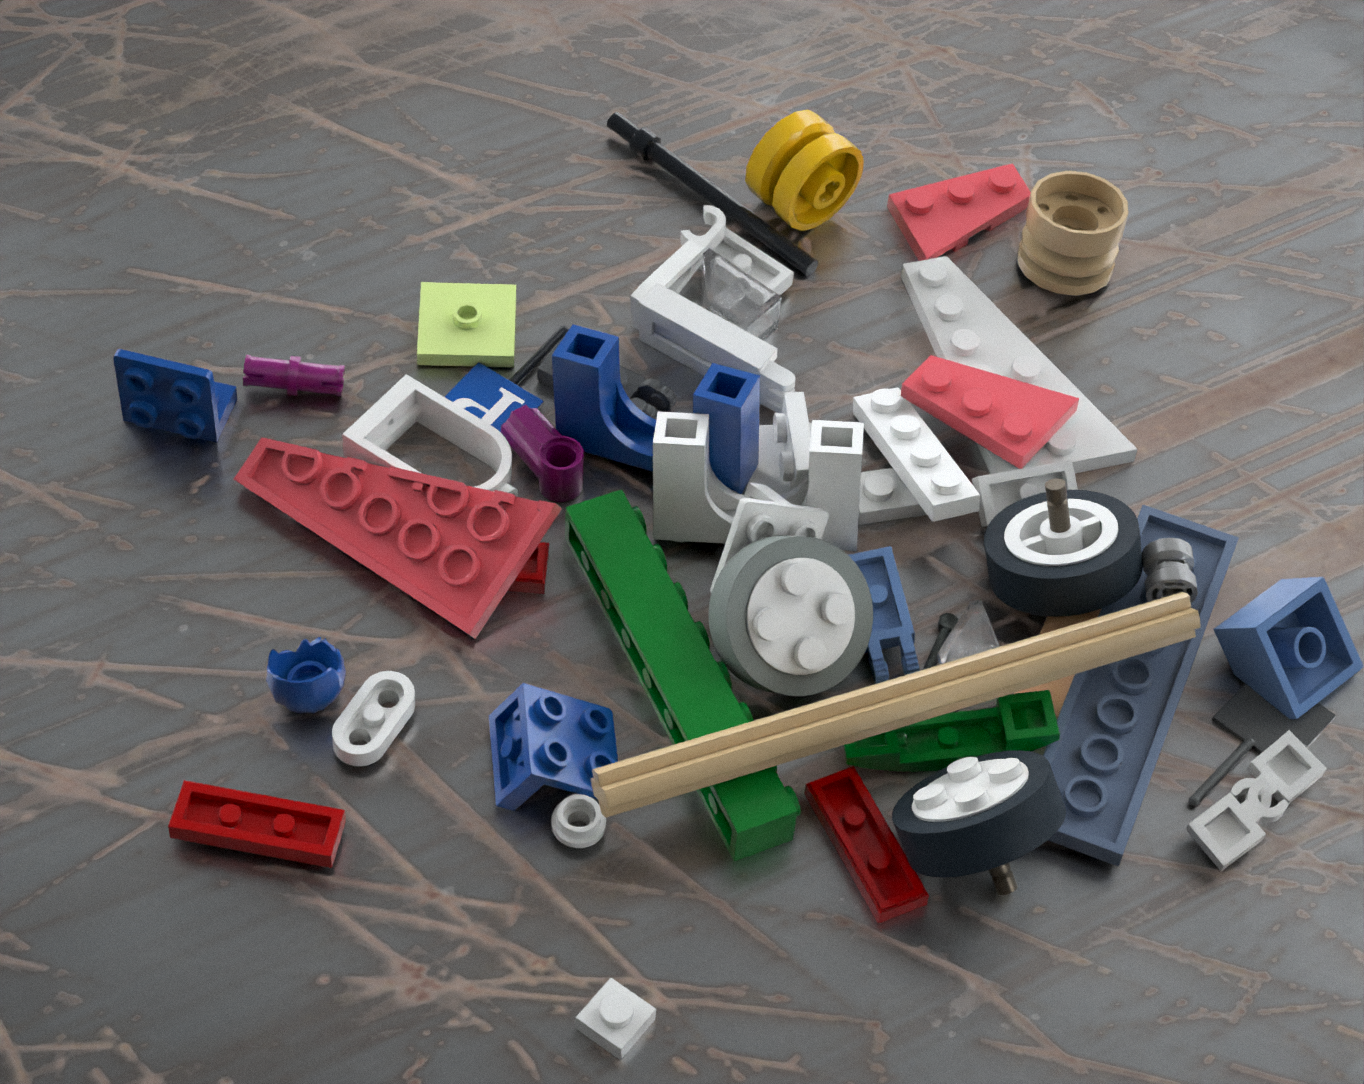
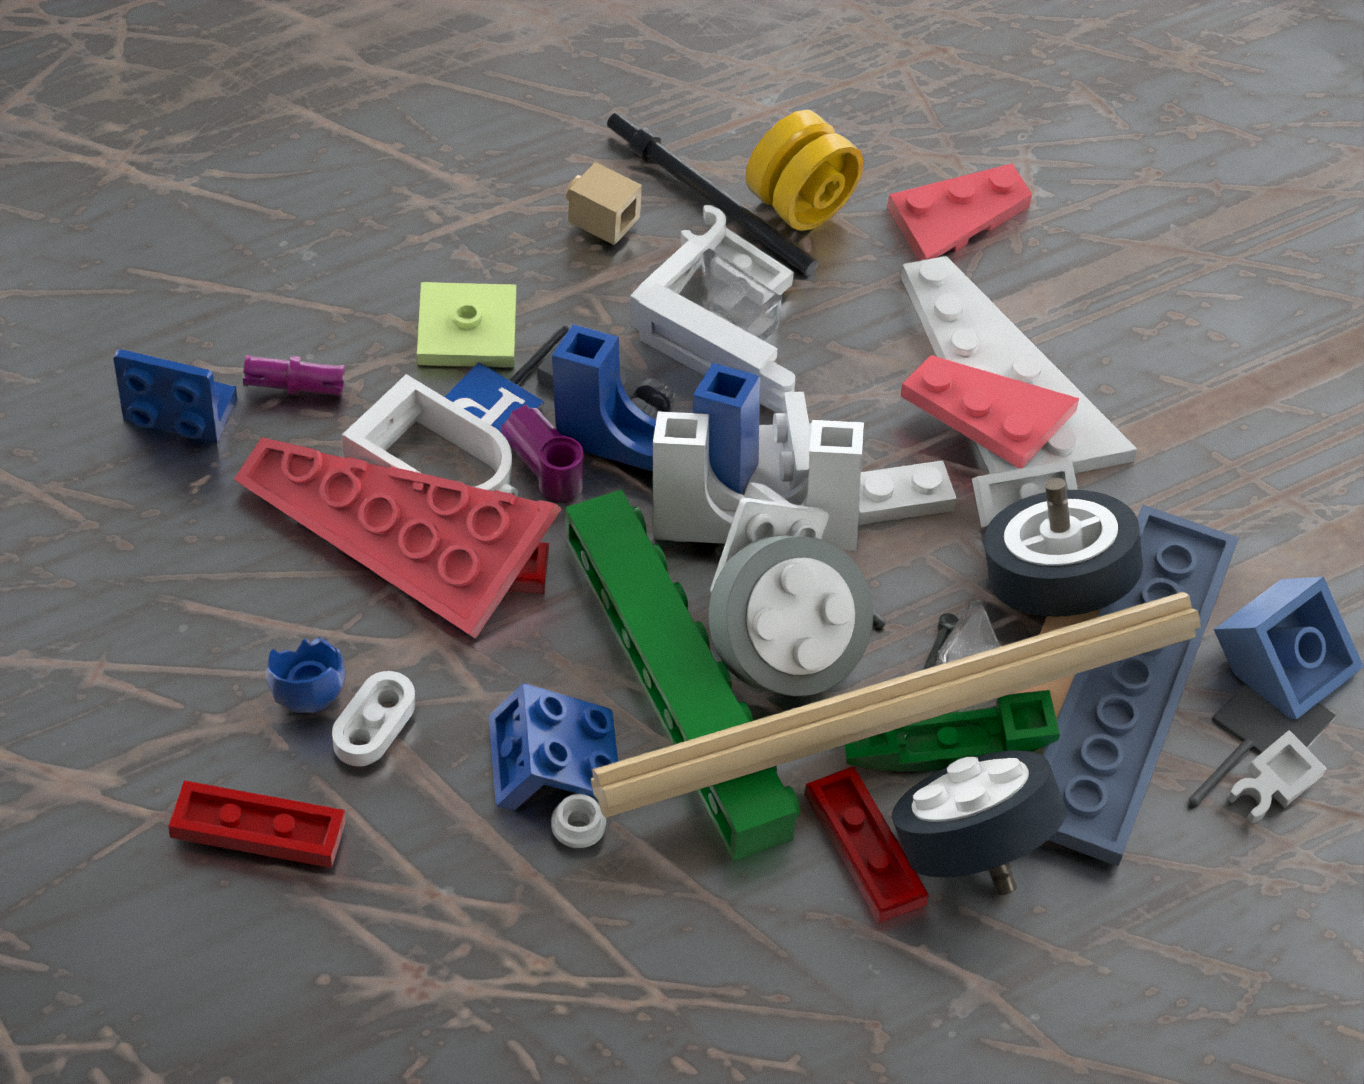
white plate [575,978,656,1060] -> none
medium blue hinge [849,546,920,684] -> none
white plate [853,388,980,522] -> none
tan wheel [1018,171,1128,296] -> none
light grey wheel [1142,538,1198,603] -> none
white plate [1186,777,1289,871] -> none
none -> tan brick [566,162,642,245]

